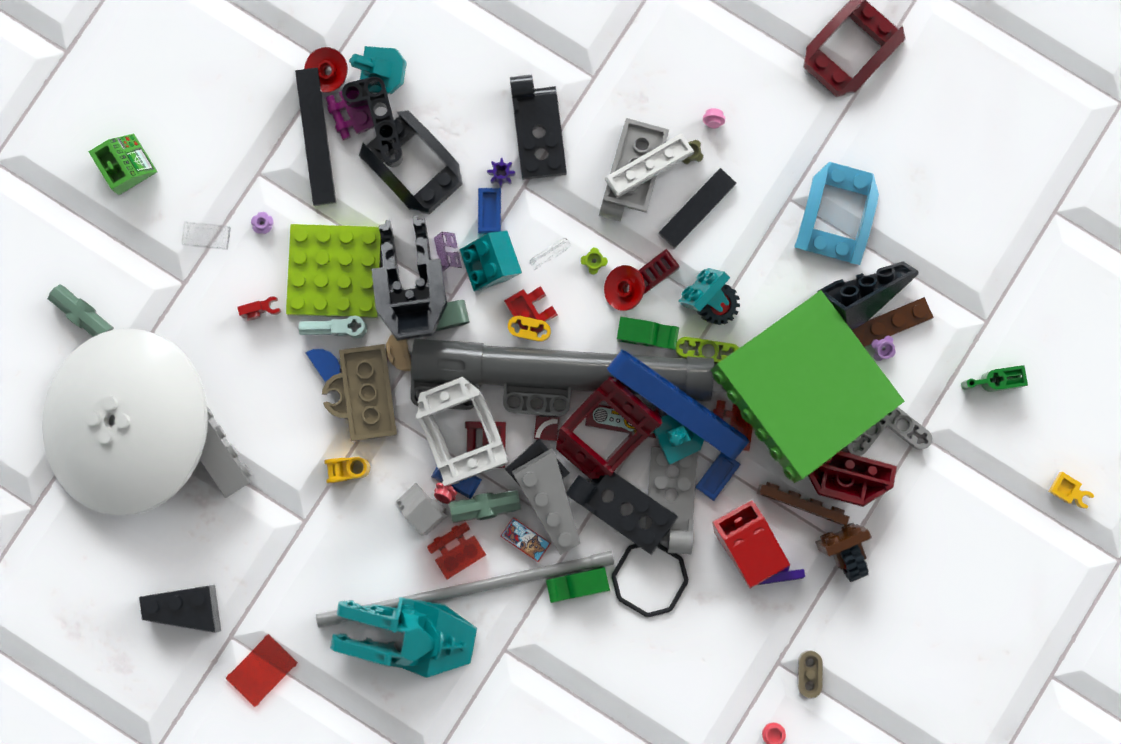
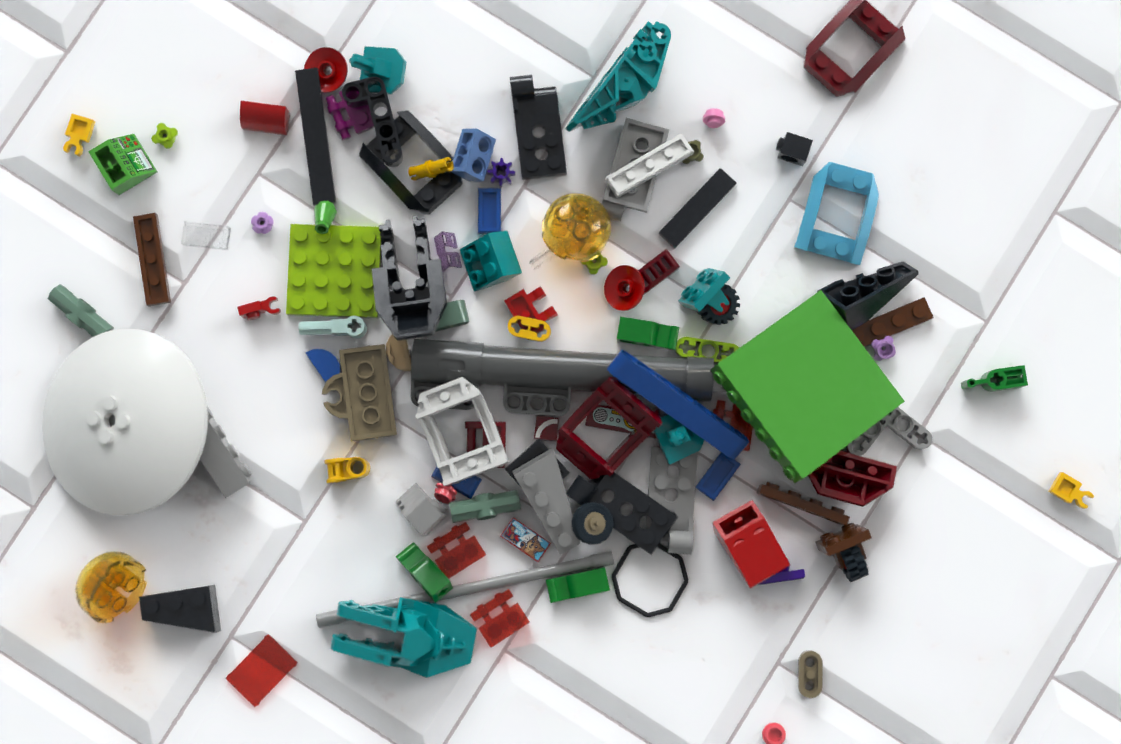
none -> yellow plate [63,114,96,157]
none -> clear yellow cylinder [75,551,147,623]
none -> reddish brown plate [133,213,171,307]
none -> lime plate [151,123,178,149]
none -> red brick [240,100,290,135]
none -> bright green cone [314,201,337,234]
none -> green piece [396,542,453,603]
none -> yellow pin [408,157,454,181]
none -> medium blue brick [450,129,496,182]
none -> clear red plate [470,589,530,648]
none -> clear yellow cylinder [541,193,611,262]
none -> teal connector [565,21,671,132]
none -> black wheel [571,502,613,545]
none -> black brick [776,132,813,166]

